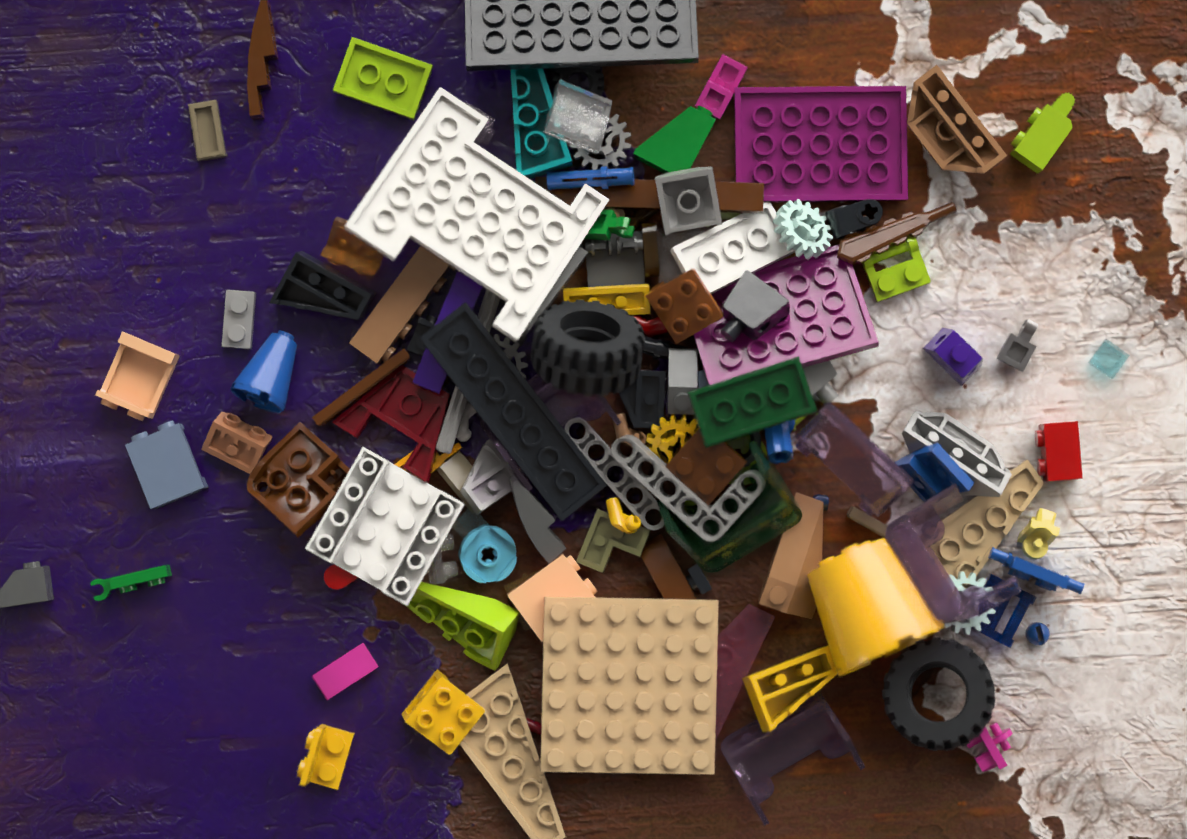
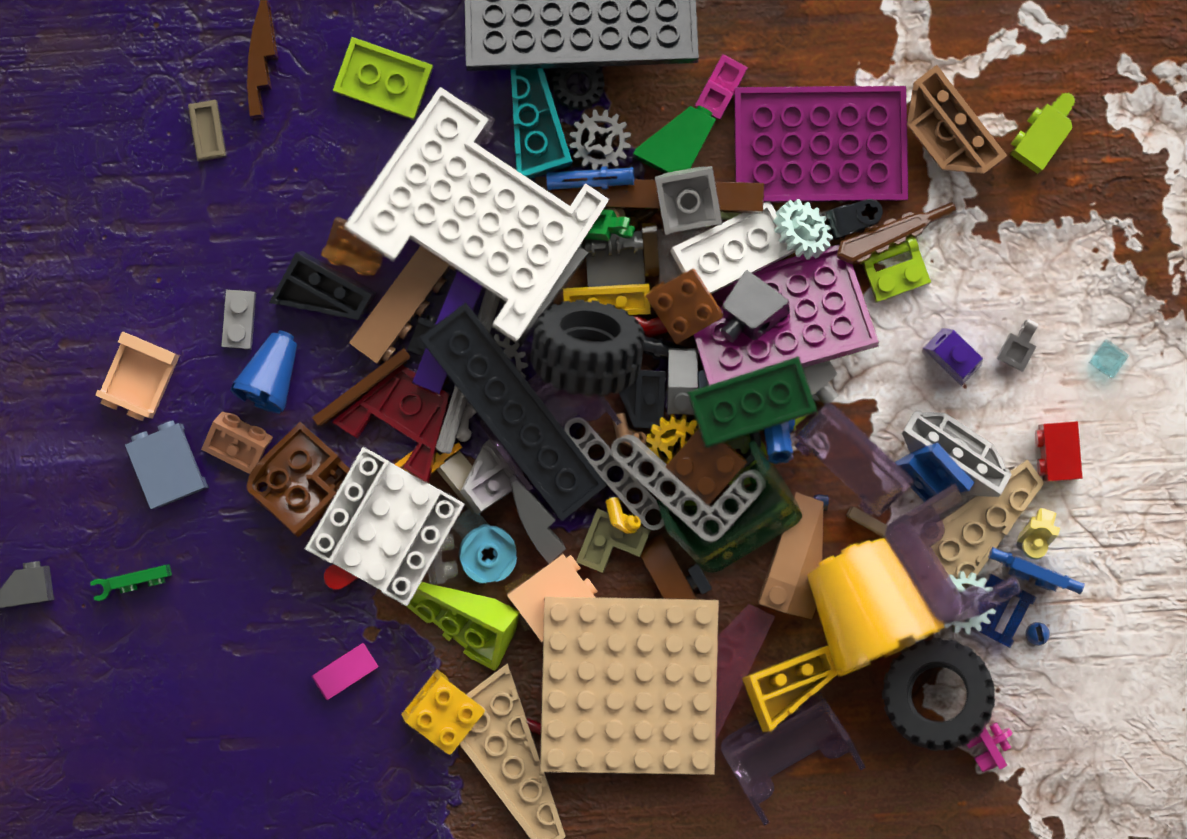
yellow bracket [297,724,355,790] -> none
clear slope [544,79,612,154] -> none

